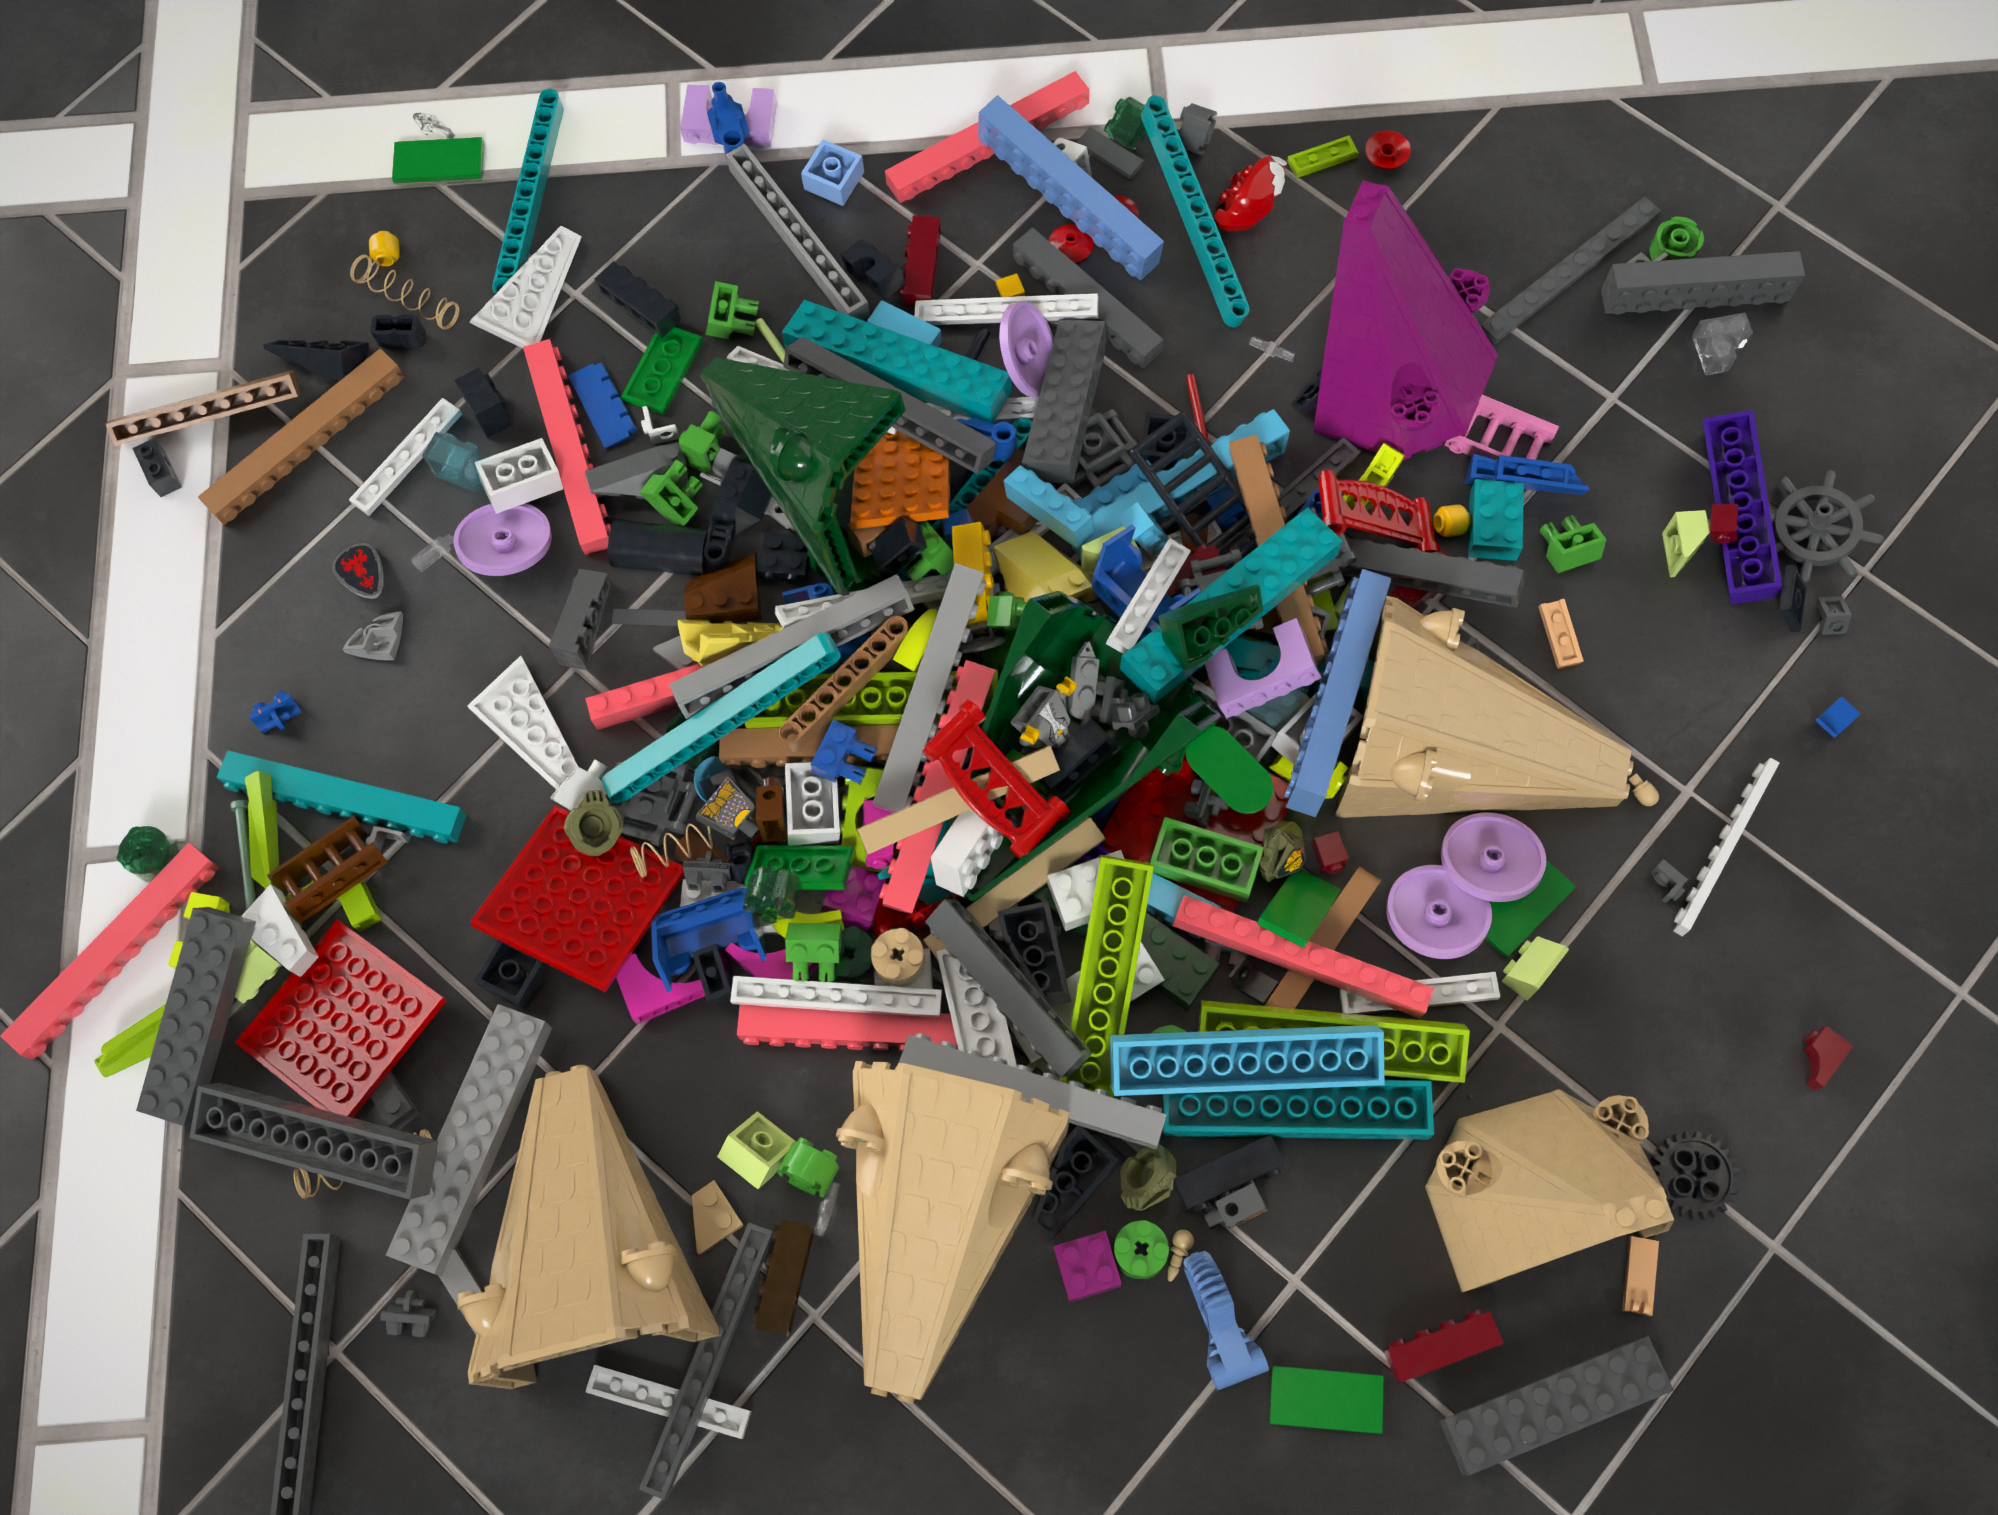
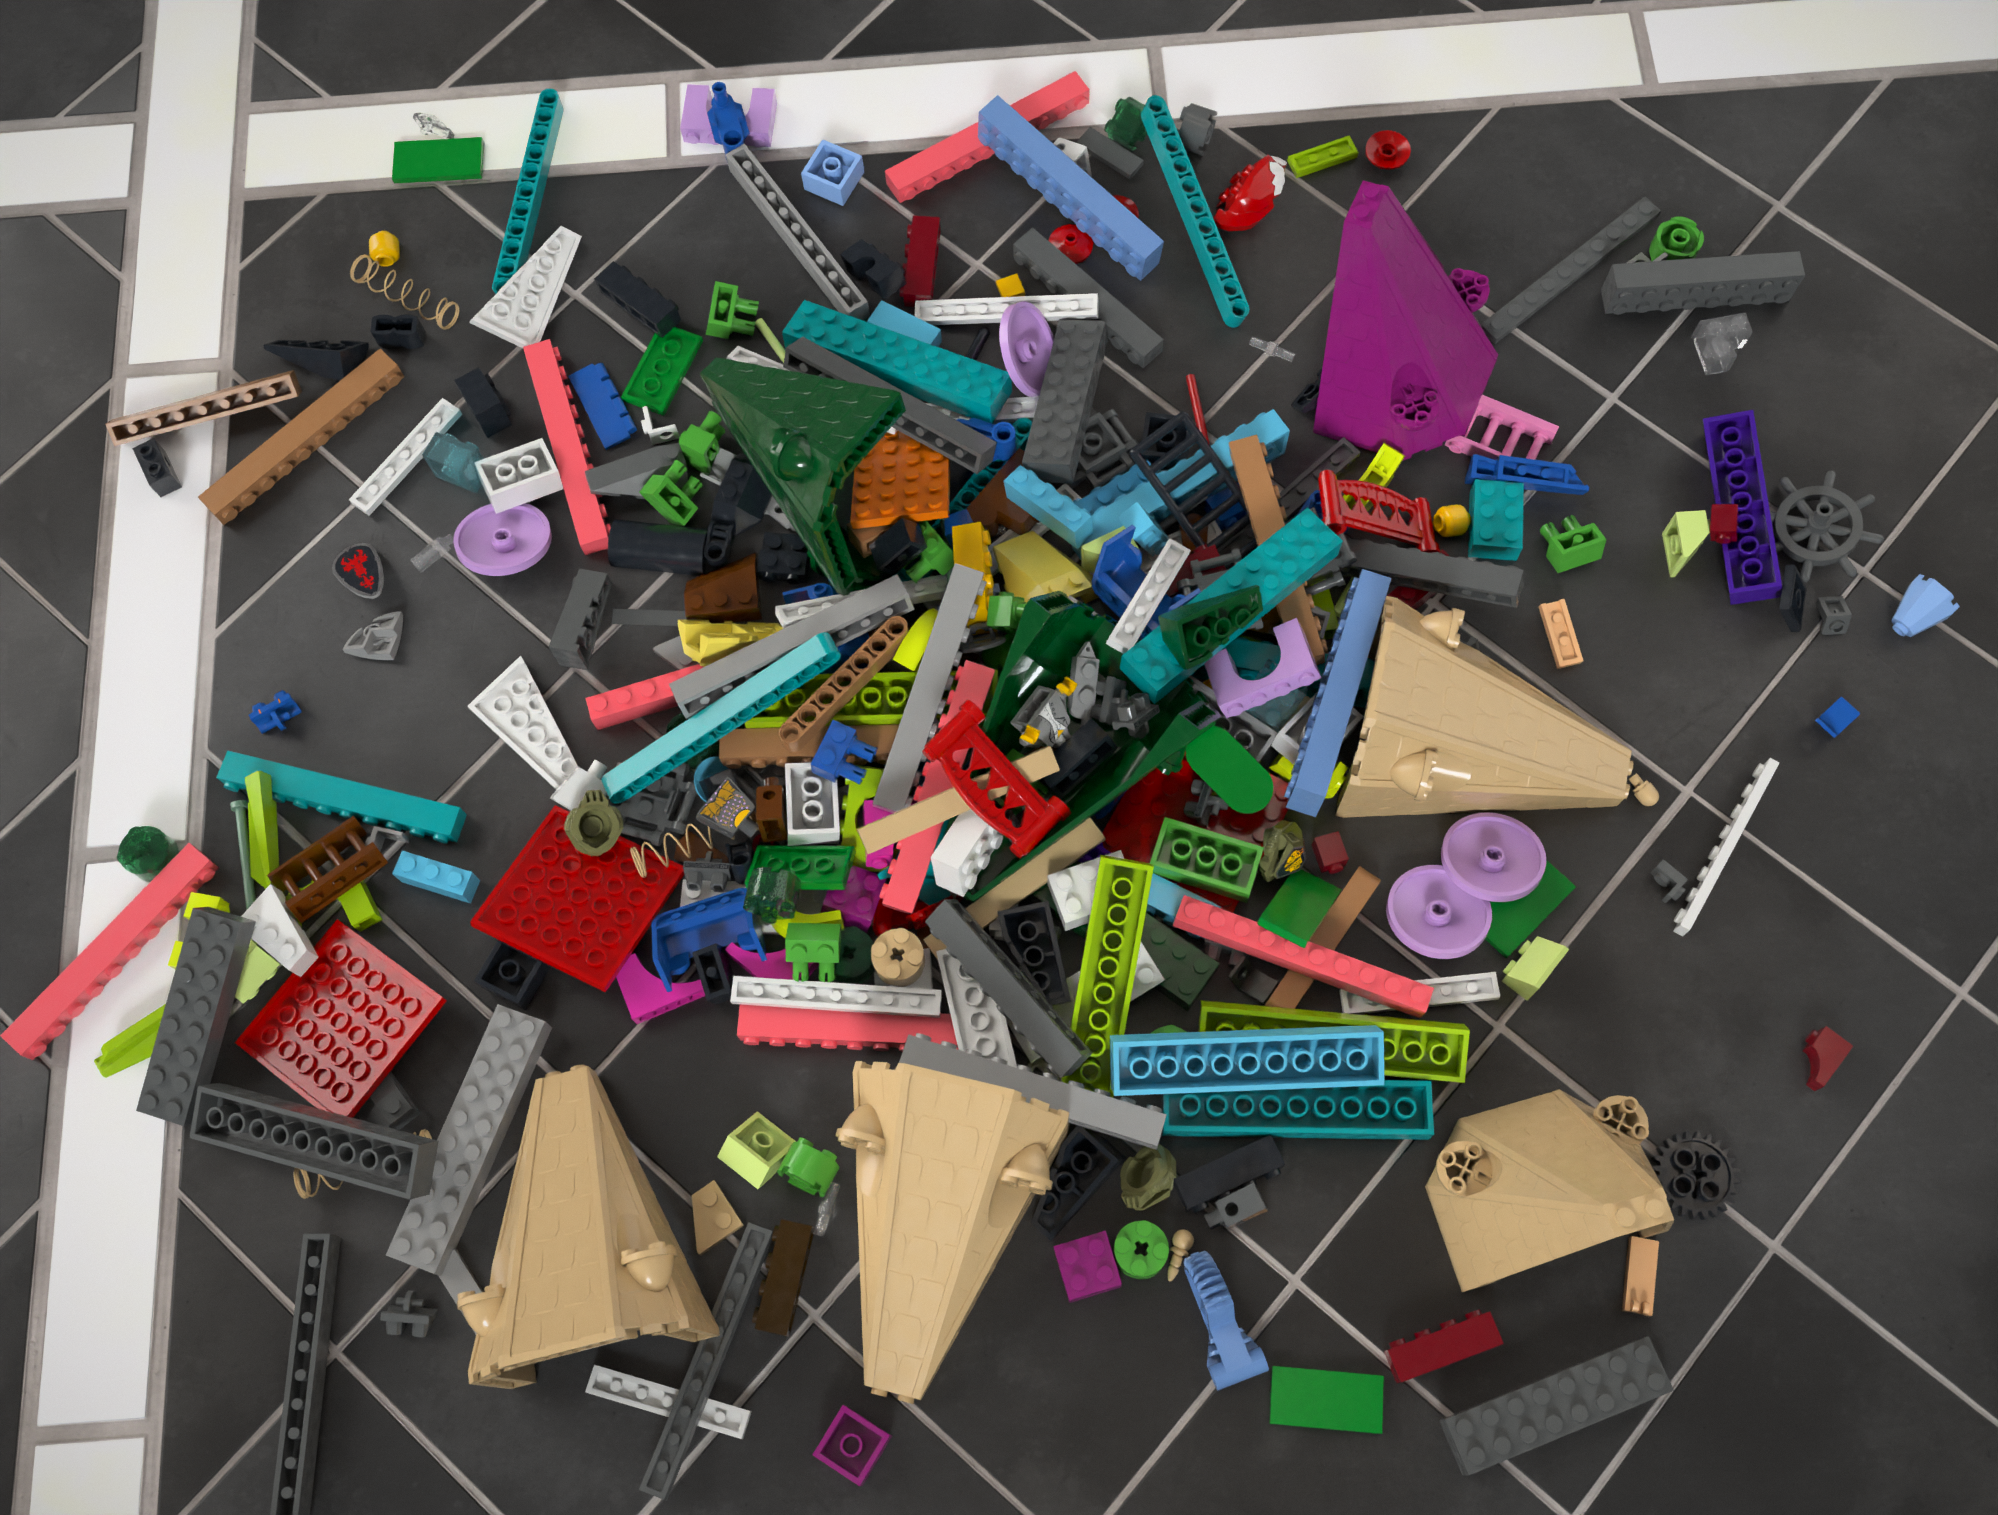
none -> medium azure brick [392,851,480,904]
none -> magenta brick [813,1405,892,1486]
none -> light blue cone [1891,574,1960,637]

